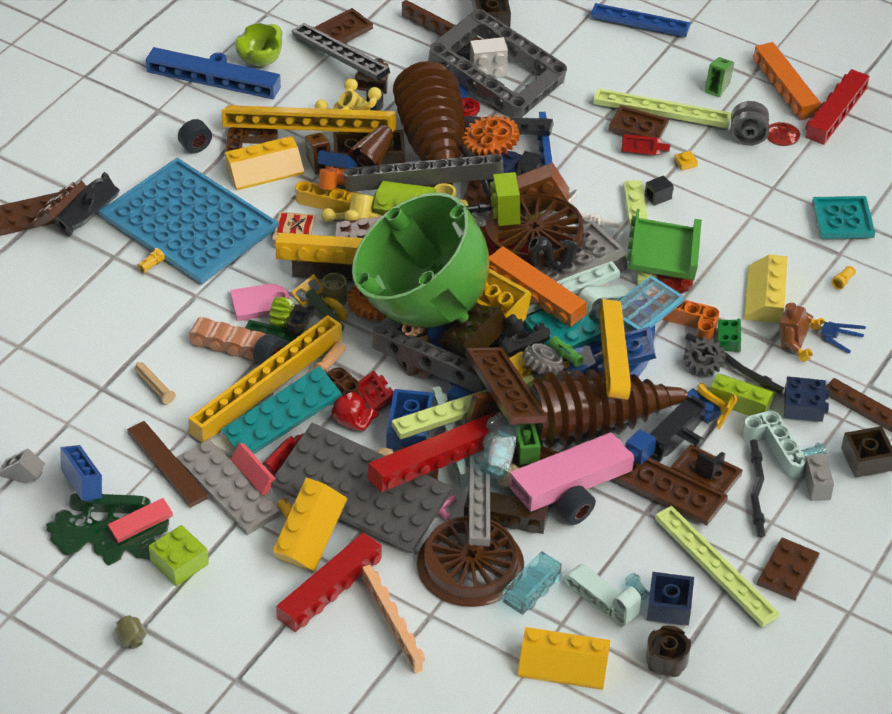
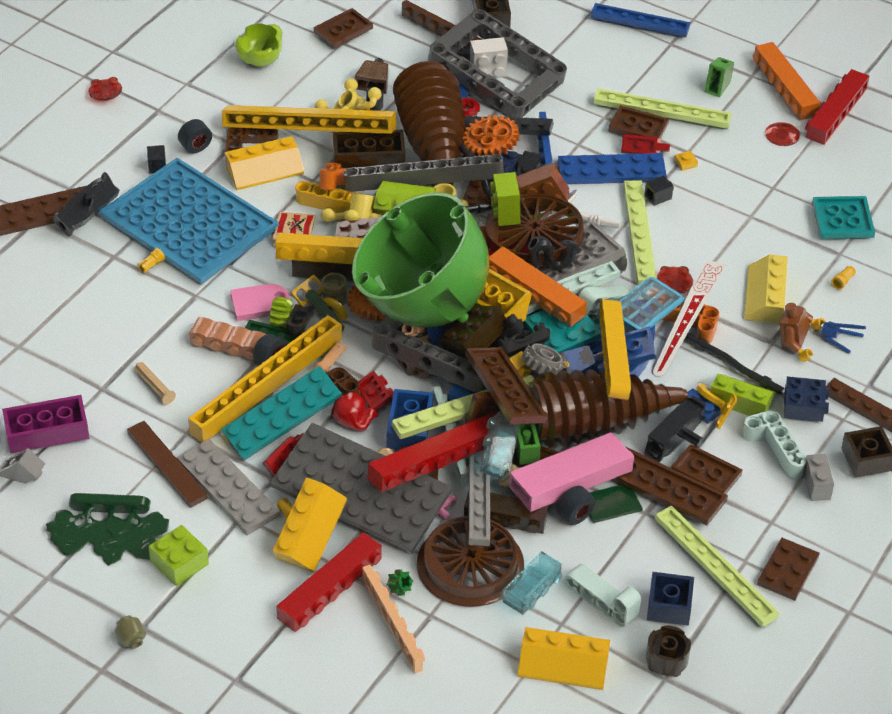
reddish brown plate [31,180,86,228] -> none
blue brick [60,445,102,502] -> none
coral tile [108,498,173,543] -> none
blue hinge [146,47,281,100] -> none
coral tile [231,443,276,495] -> none
black plate [292,23,390,81] -> none
reddish brown torso [305,133,330,175] -> none
blue slope [318,150,358,169] -> none
reddish brown cone [348,125,393,167] -> none
bright green pin [549,336,584,367] -> none
blue brick [625,429,656,465] -> none
clear light blue pin [625,573,649,600] -> none
bright green panel [626,209,702,280] -> none
dark grey gear [683,337,726,377] -> none
black panel [695,452,725,480] -> none
green piece [718,318,741,353] -> none
dark grey wheel [731,101,769,146] -> none
black bar [750,439,766,538] -> none
clear light blue pin [801,443,827,457] -> none
none -> magenta brick [2,395,90,453]
none -> clear red dish [88,77,122,101]
none -> black brick [147,145,166,174]
none -> green gear [386,569,413,596]
none -> blue plate [558,153,667,184]
none -> dark green piece [589,485,643,523]
none -> sticker [653,260,727,377]

